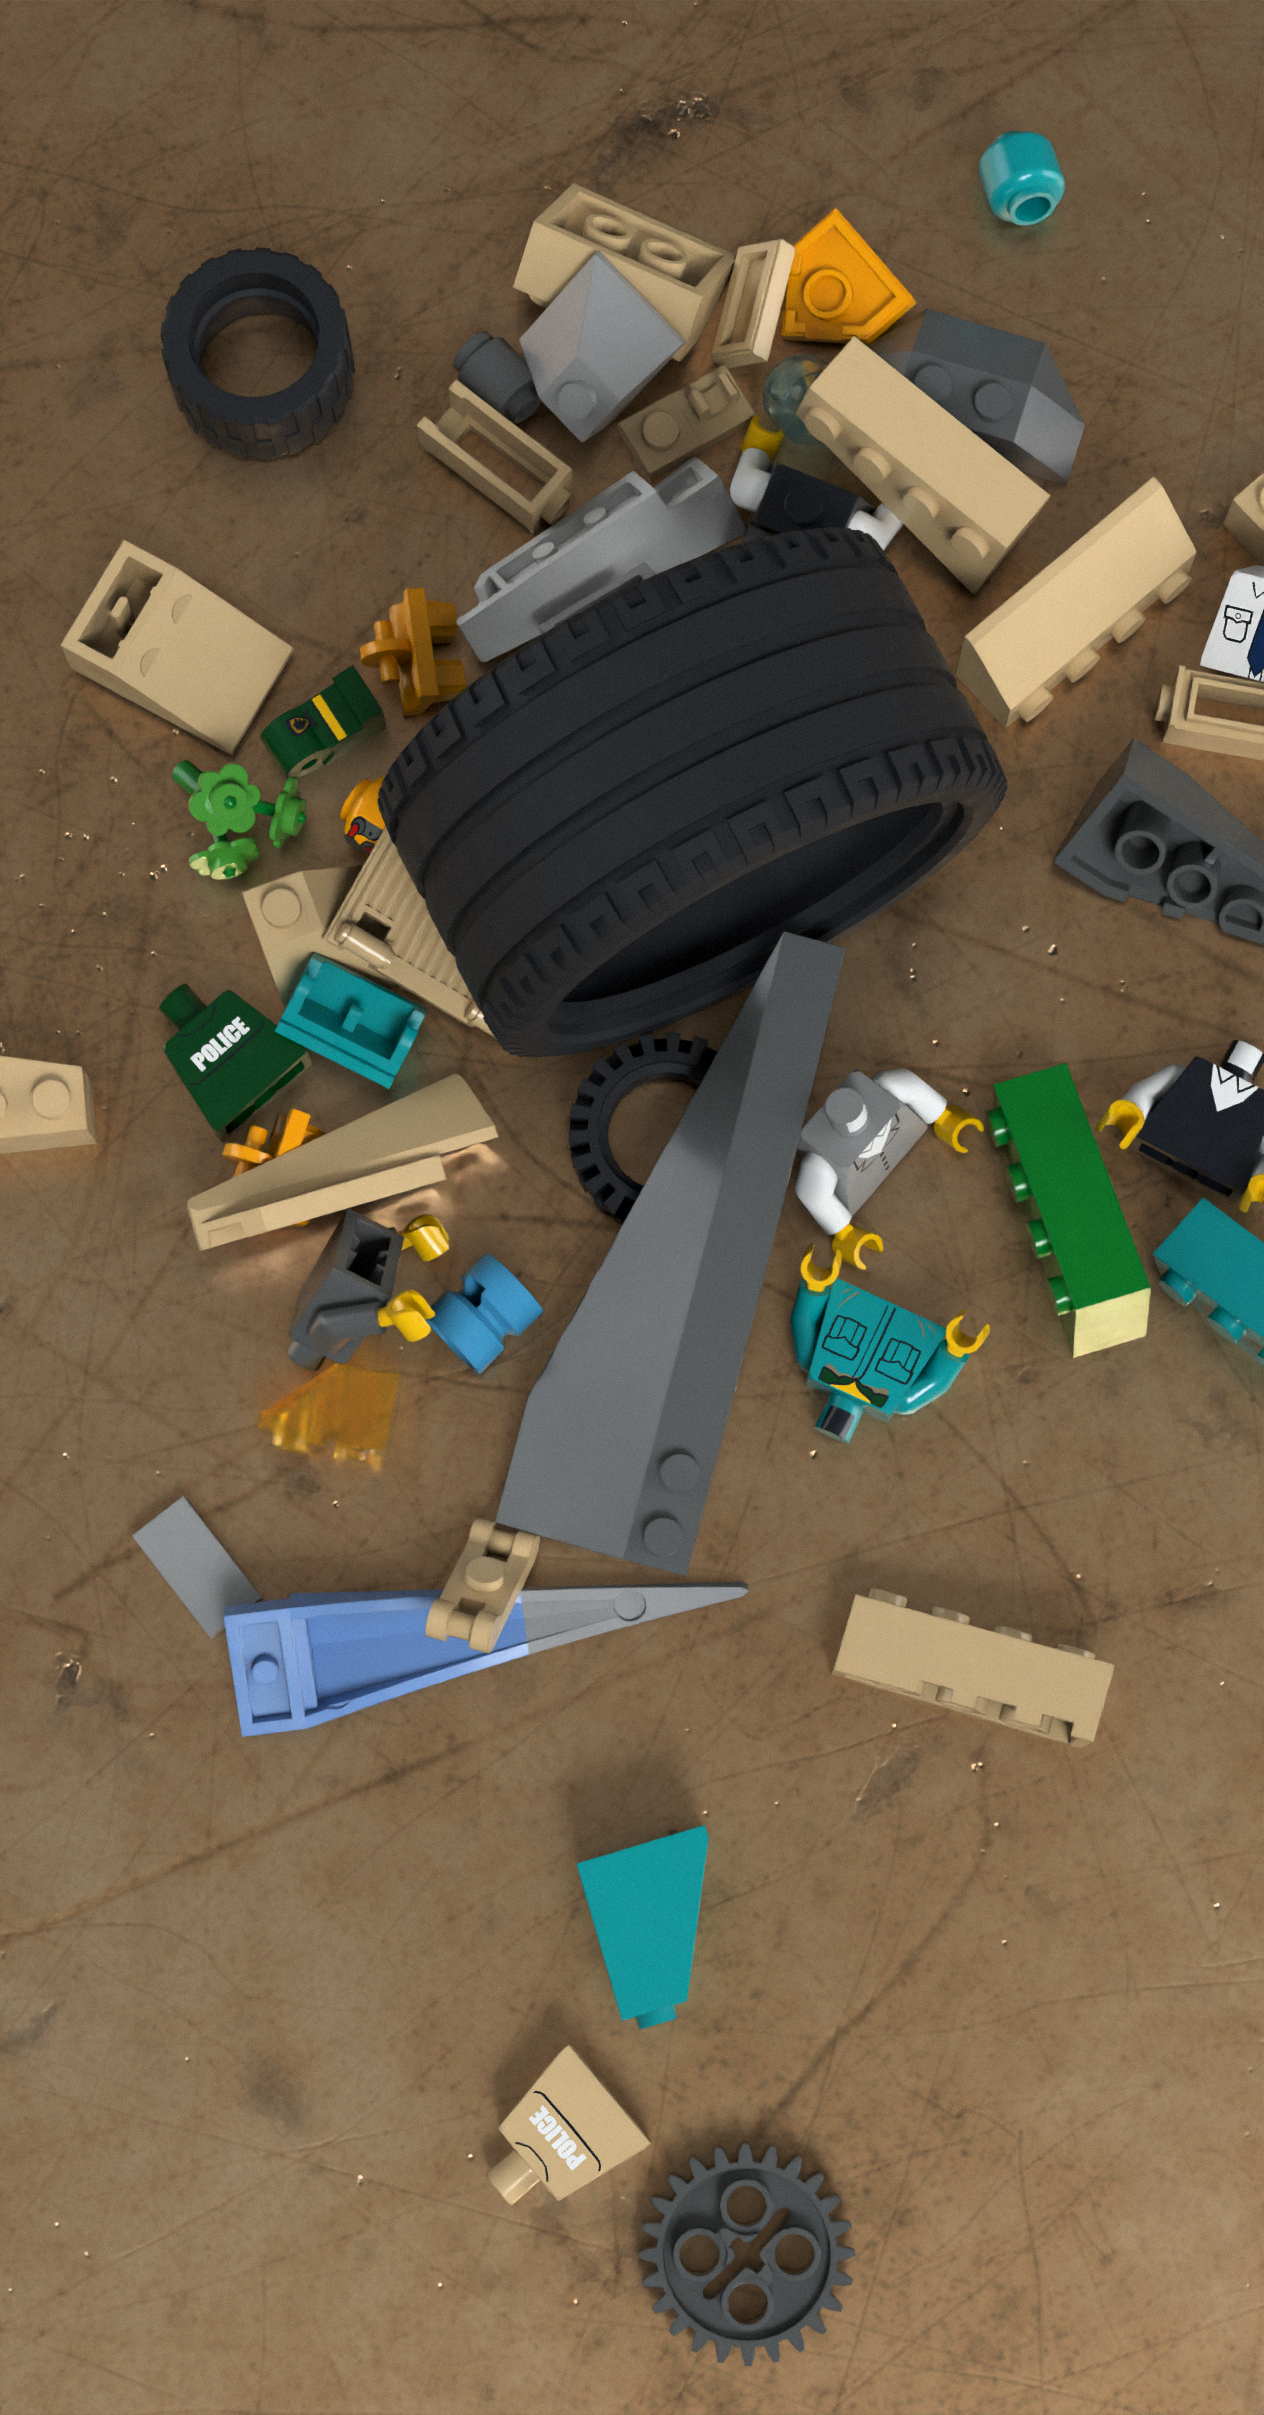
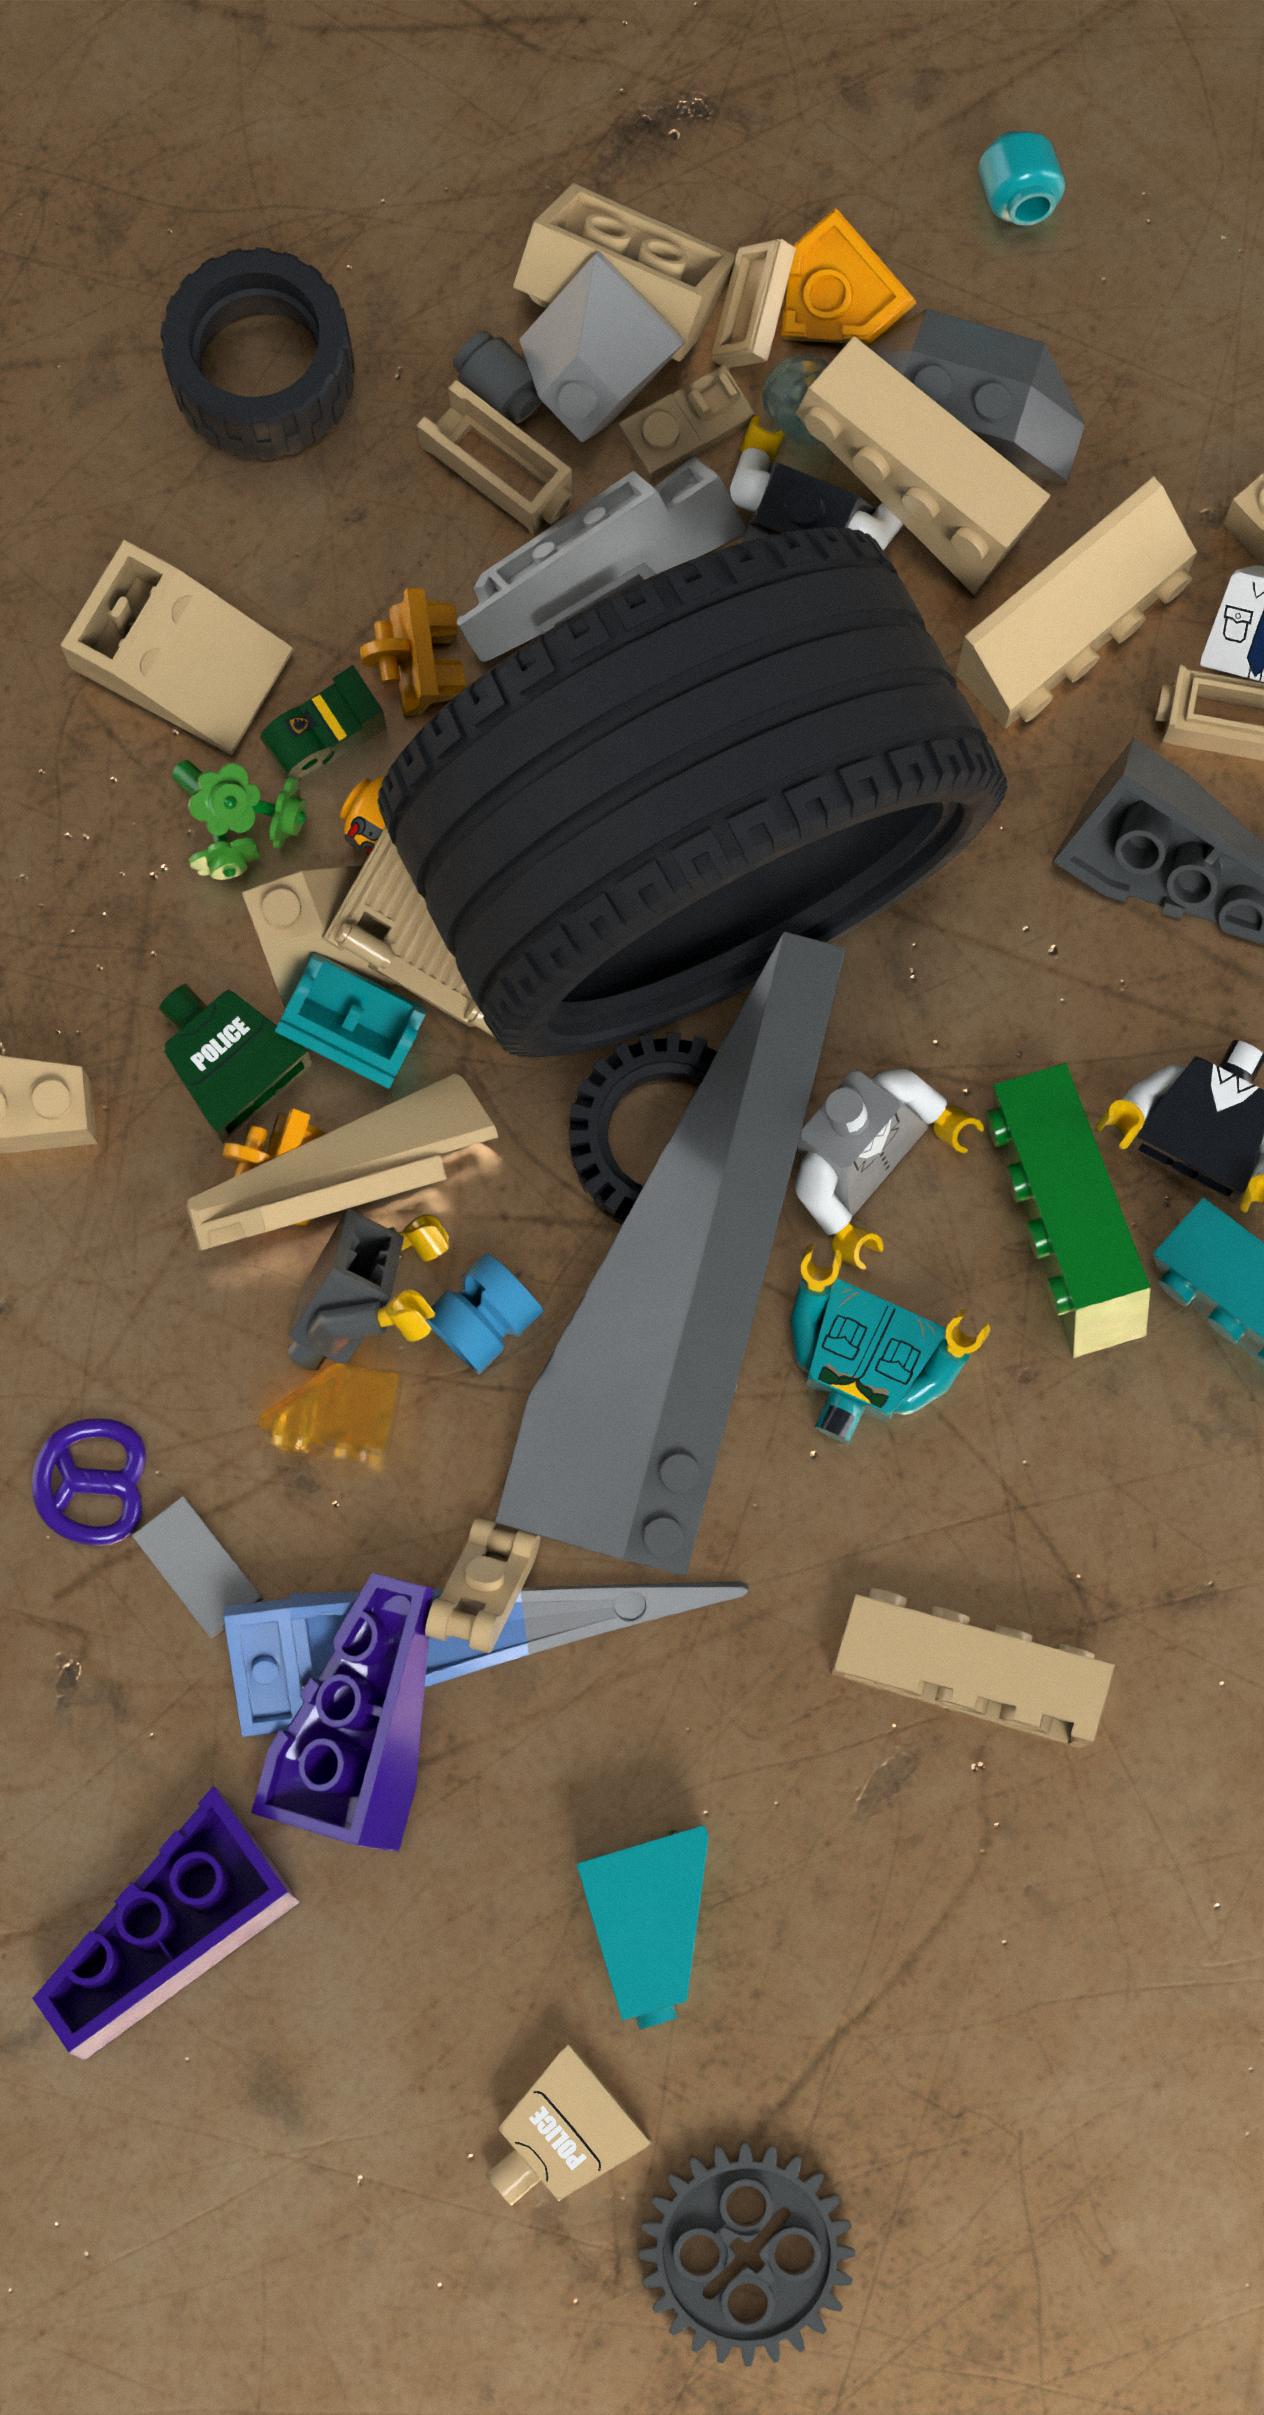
none -> dark purple piece [32,1418,146,1546]
none -> dark purple wedge [32,1785,300,2060]
none -> dark purple wedge [251,1573,433,1852]

